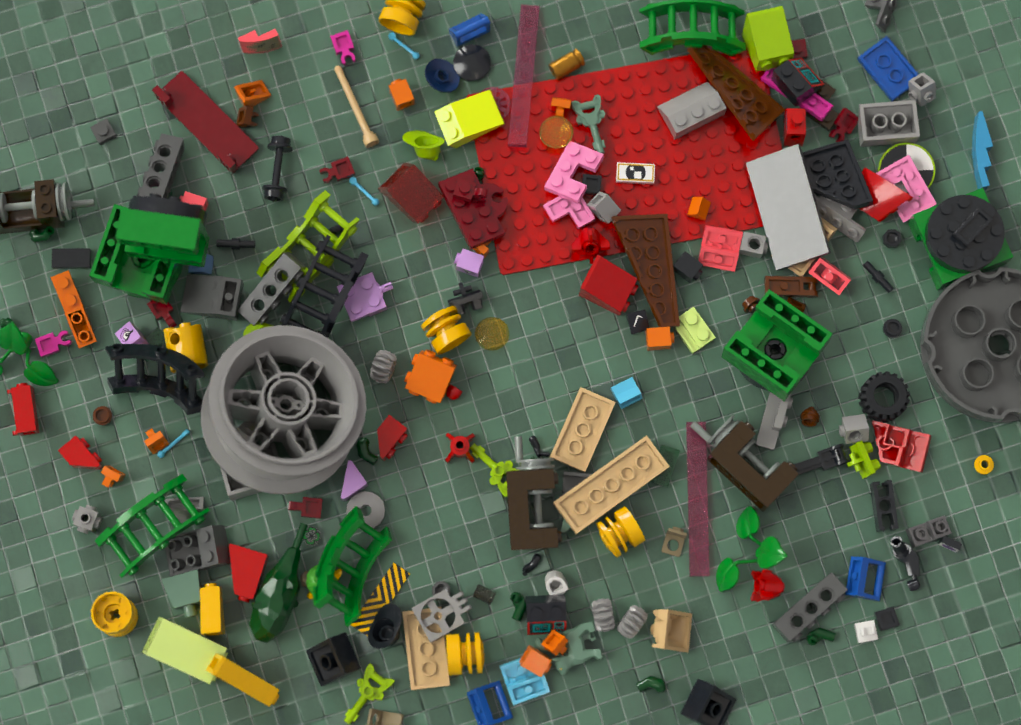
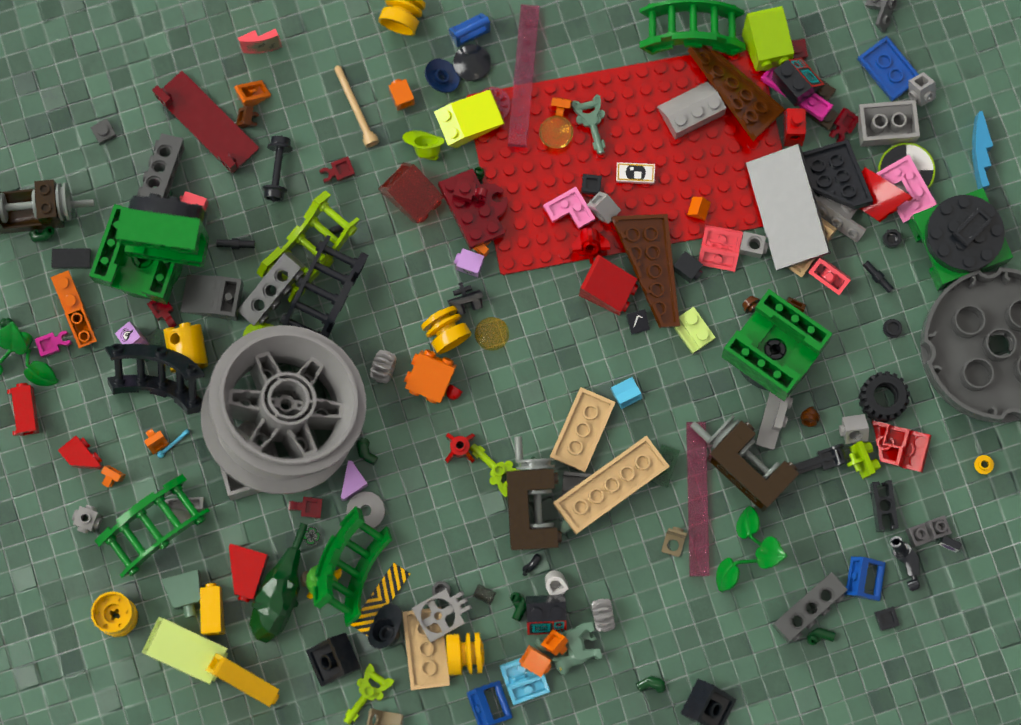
reddish brown plate [93,406,112,426] -> none
dark grey slope [165,525,231,576] -> none
medium blue slope [188,254,213,275] -> none
dark pink plate [330,30,356,66] -> none
lavender plate [337,272,393,323] -> none
medium azure hinge [349,177,379,206] -> none
red slope [377,415,408,461] -> none
medium azure hinge [388,32,420,59] -> none
black piece [529,436,550,458] -> none
bright pink plate [544,141,604,204] -> none
pearl gold piece [548,49,585,80] -> none
yellow wheel [596,506,646,558] -> none
light grey gear [617,605,648,639] -> none
orange brick [646,327,674,351] -> none
tan brick [650,609,692,653] -> none
red brick [750,569,784,601] -> none
reddish brown plate [764,276,818,298] -> none
white tile [854,620,878,643] -> none

